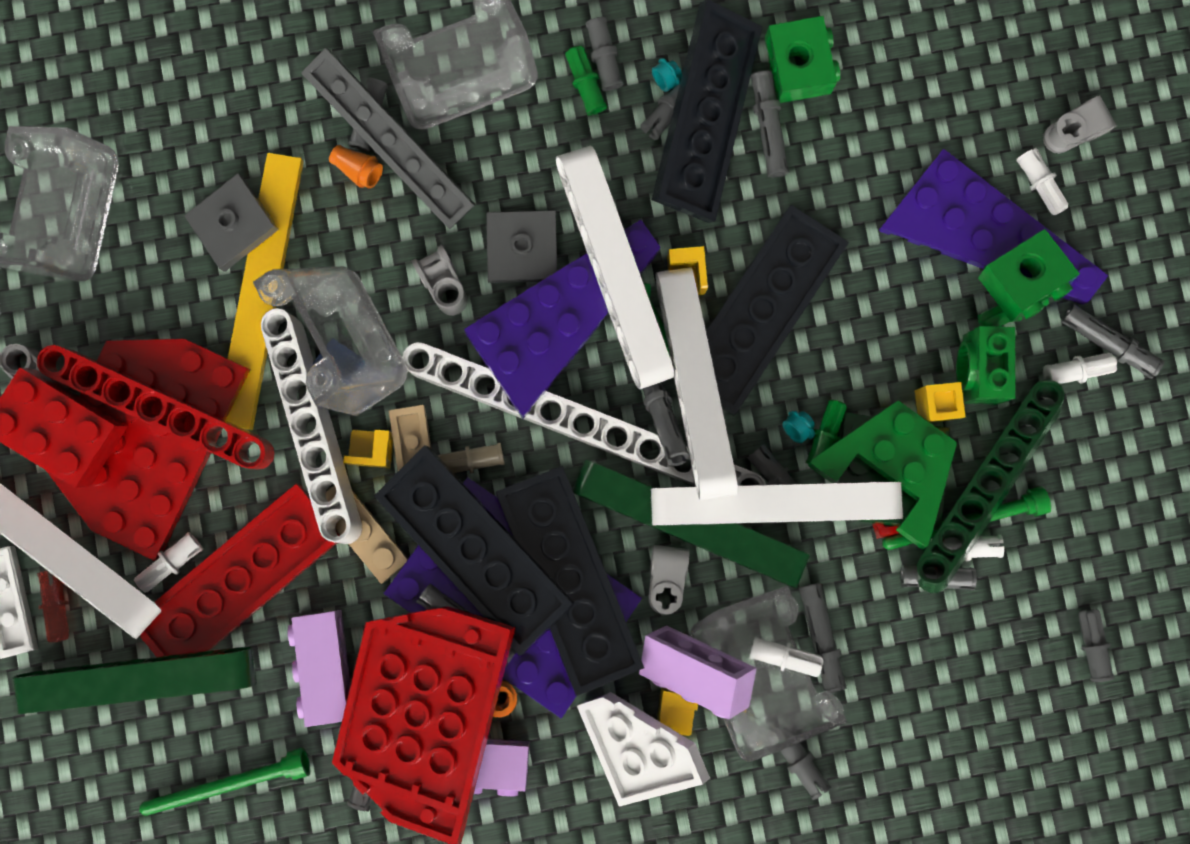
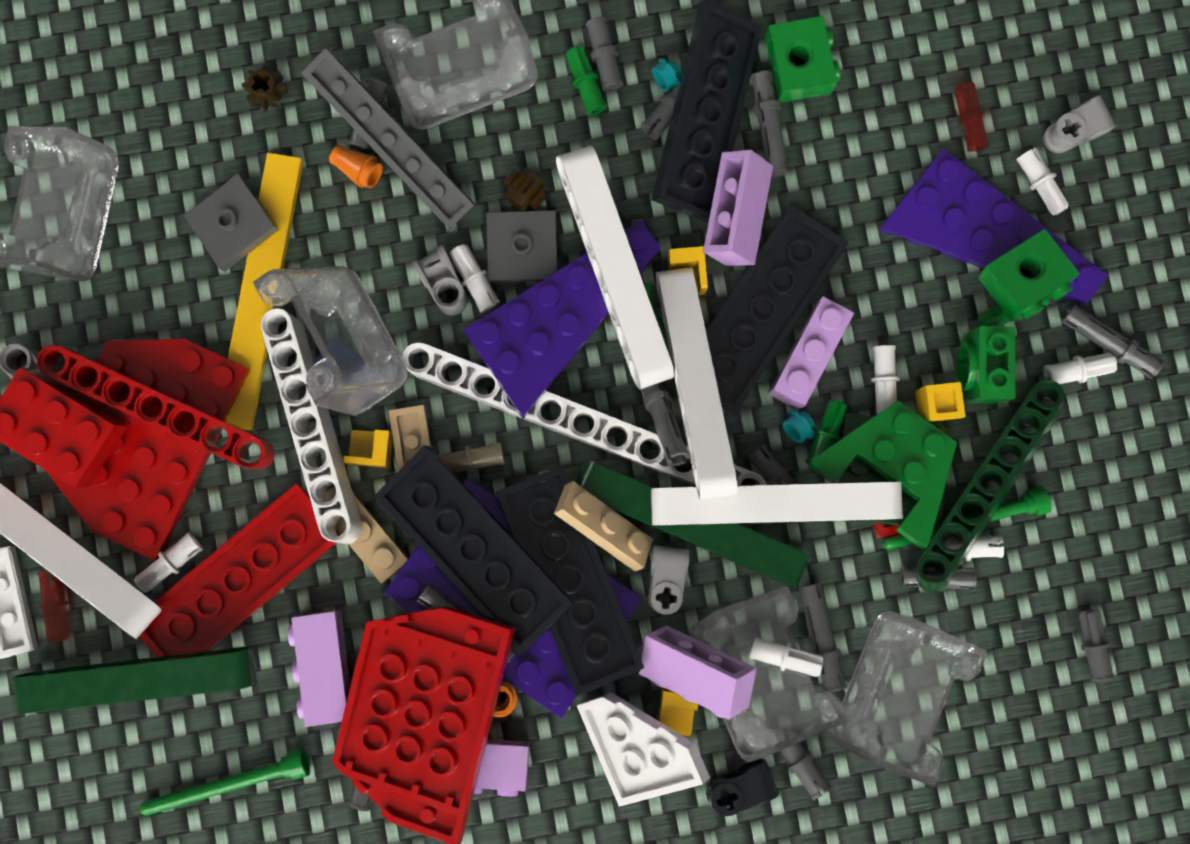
none -> dark brown gear [241,65,288,112]
none -> white axle [450,244,500,313]
none -> dark brown gear [503,168,546,212]
none -> tan plate [554,481,653,572]
none -> lavender brick [703,150,773,266]
none -> black piece [706,759,779,817]
none -> lavender brick [768,296,854,410]
none -> clear windscreen [832,611,988,787]
none -> white axle [871,345,900,414]
none -> clear red axle [954,82,990,152]

